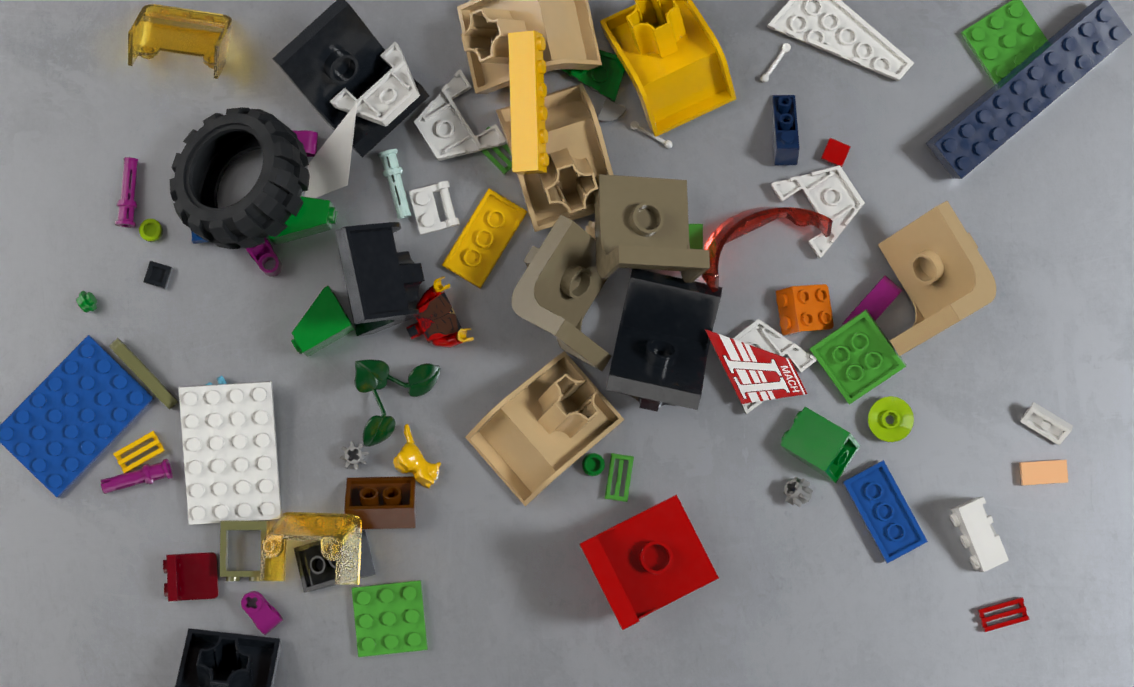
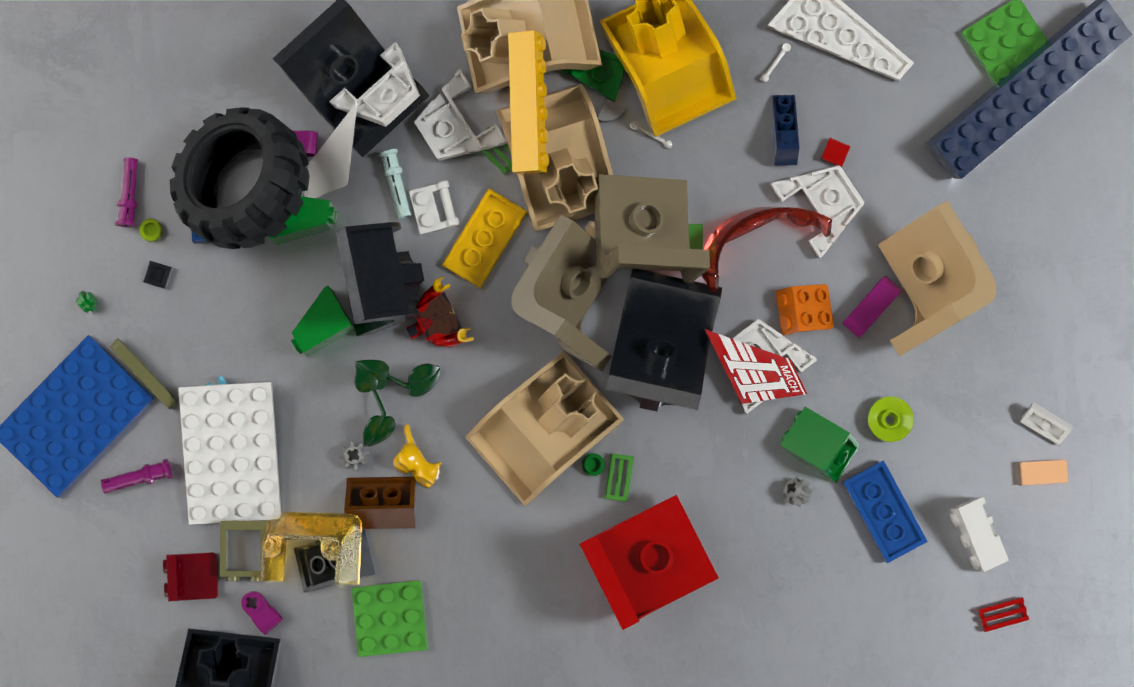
yellow tile [113,431,165,473] -> none
clear yellow windscreen [128,4,232,79] -> none
magenta piece [246,237,282,277] -> none
bright green plate [810,309,906,405] -> none

